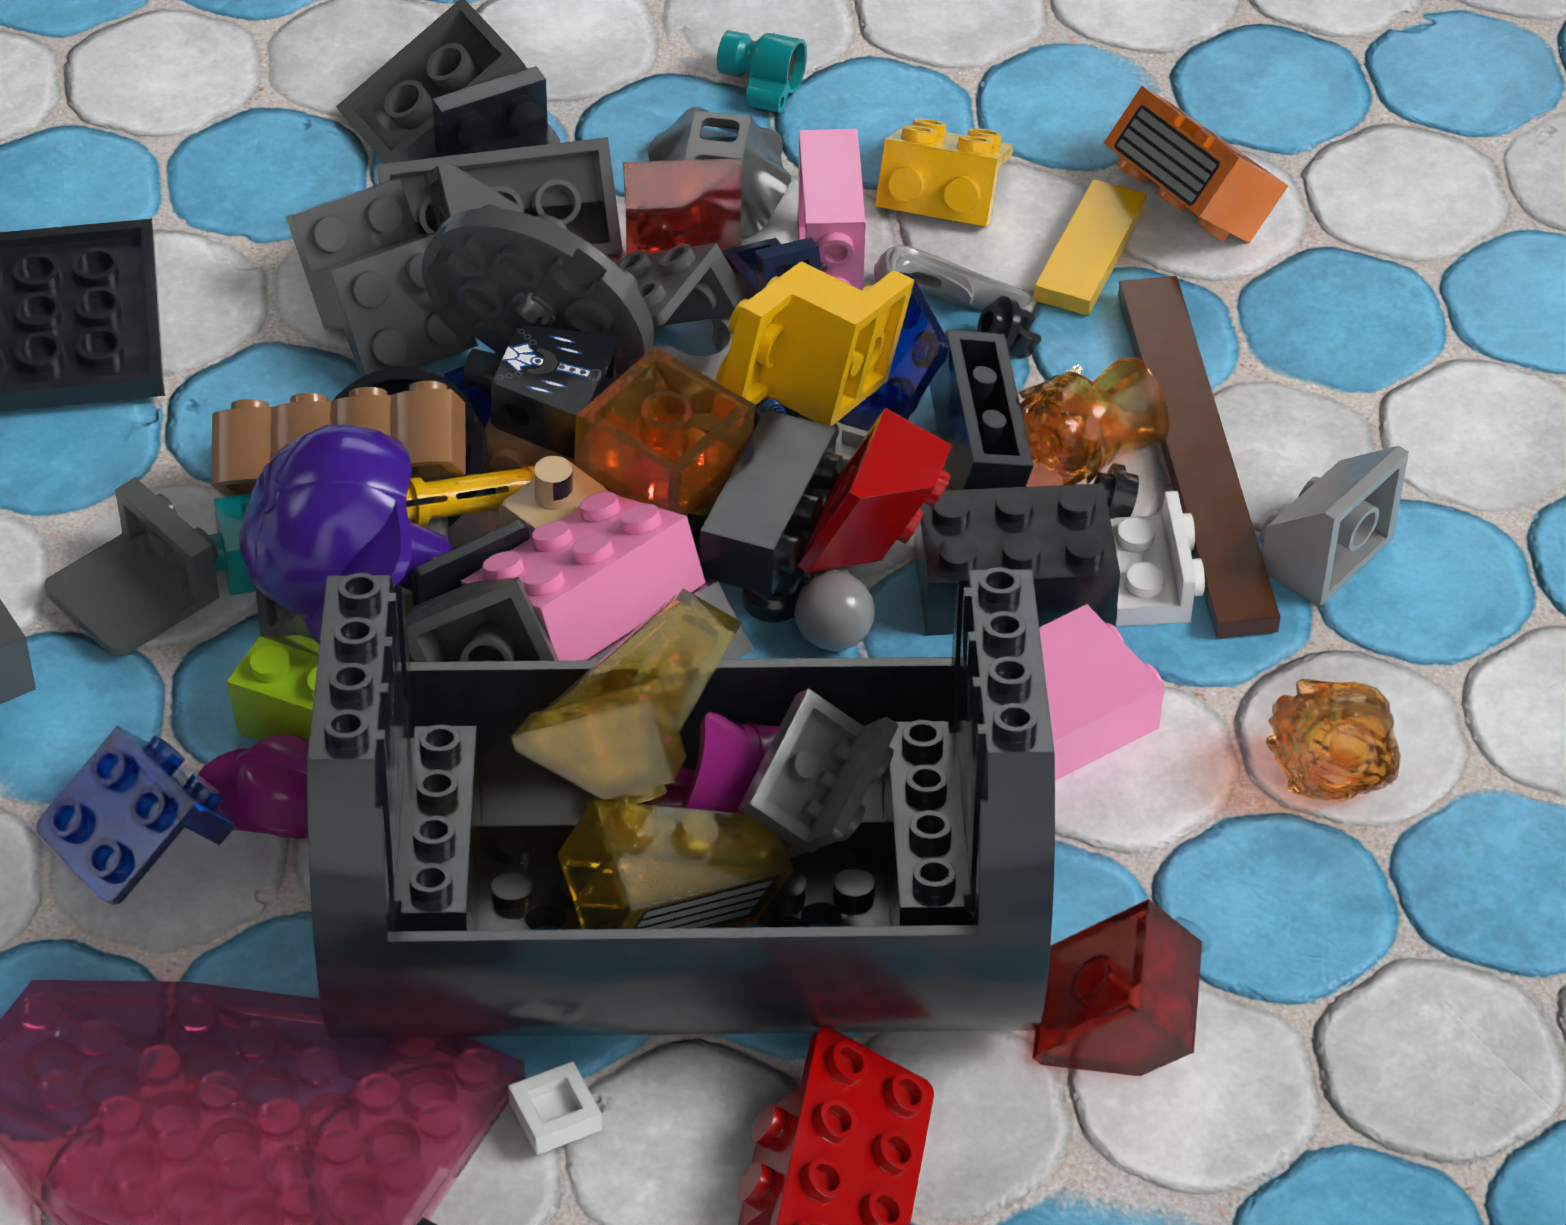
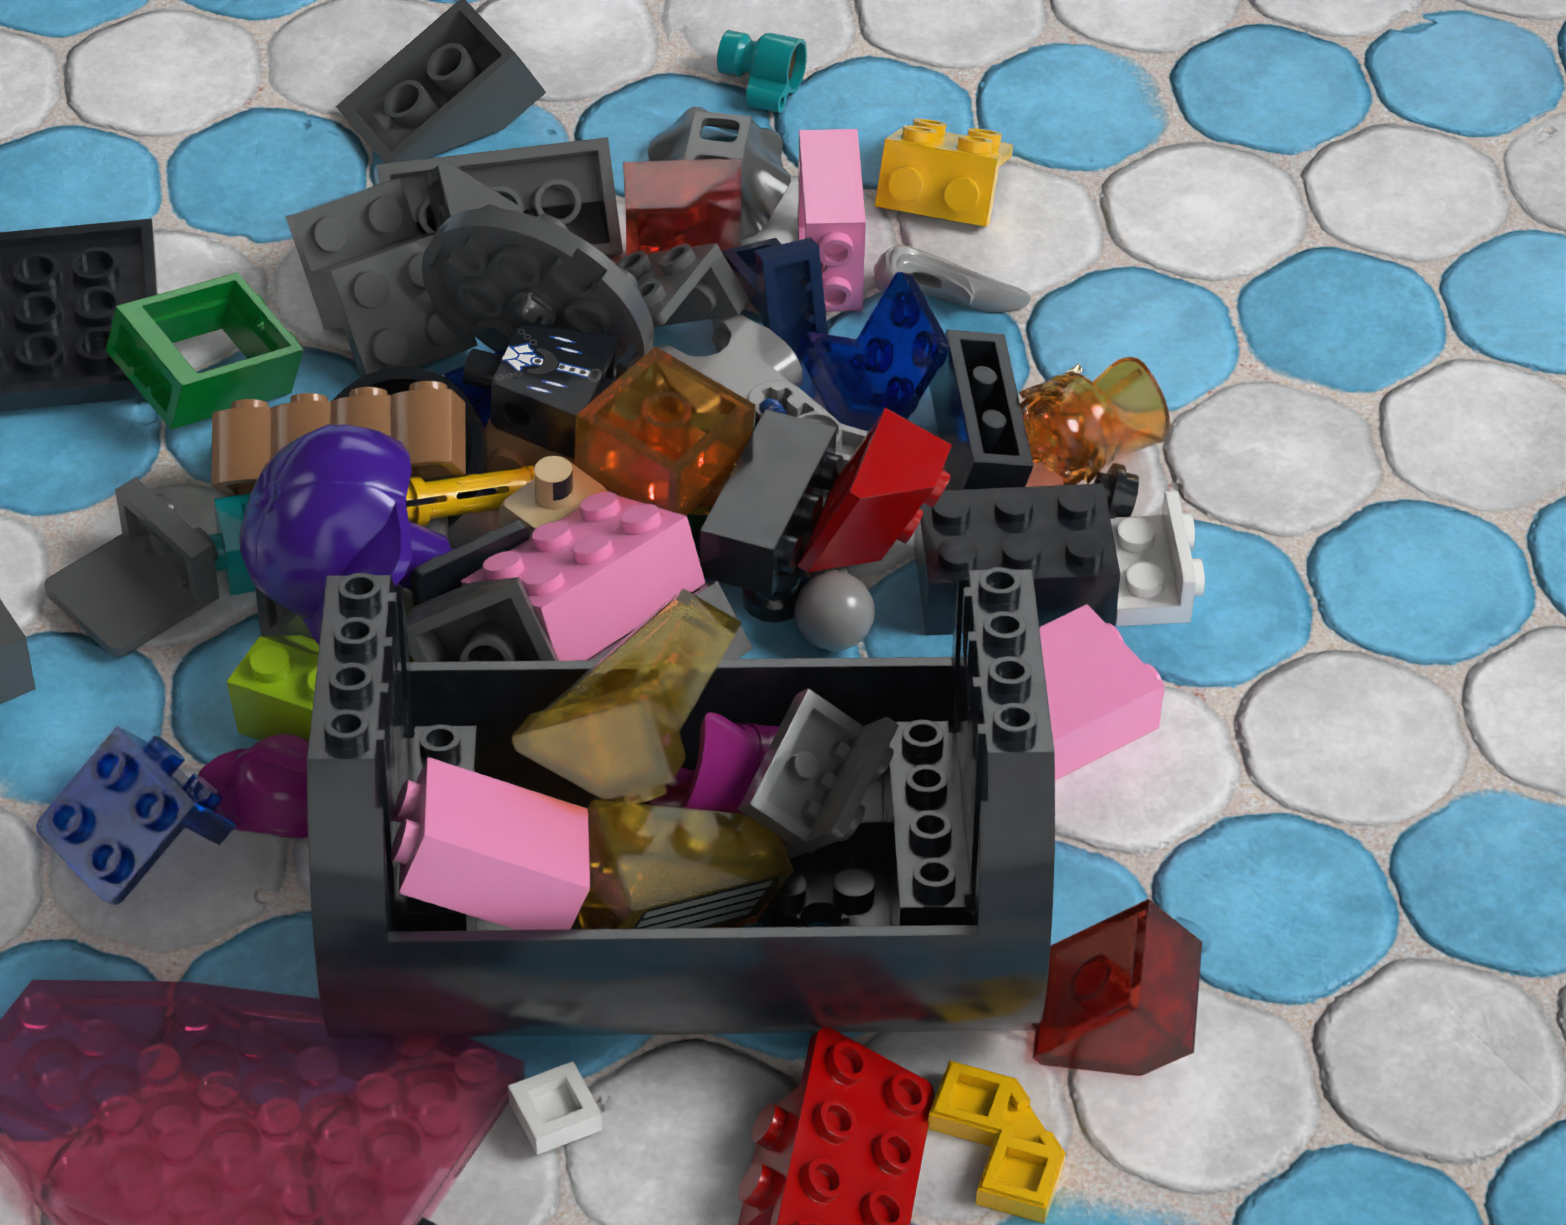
black bracket [432,66,560,157] -> none
yellow bracket [715,261,914,426] -> none
black plate [977,296,1042,357] -> none
yellow tile [1033,179,1147,316] -> none
orange wedge [1104,86,1288,243] -> none
reddish brown tile [1118,276,1281,638] -> none
light grey slope [1260,446,1409,607] -> none
clear orange hair [1266,679,1401,802] -> none
none -> green window [106,272,304,430]
none -> bright pink brick [391,757,590,930]
none -> yellow tile [928,1060,1066,1224]

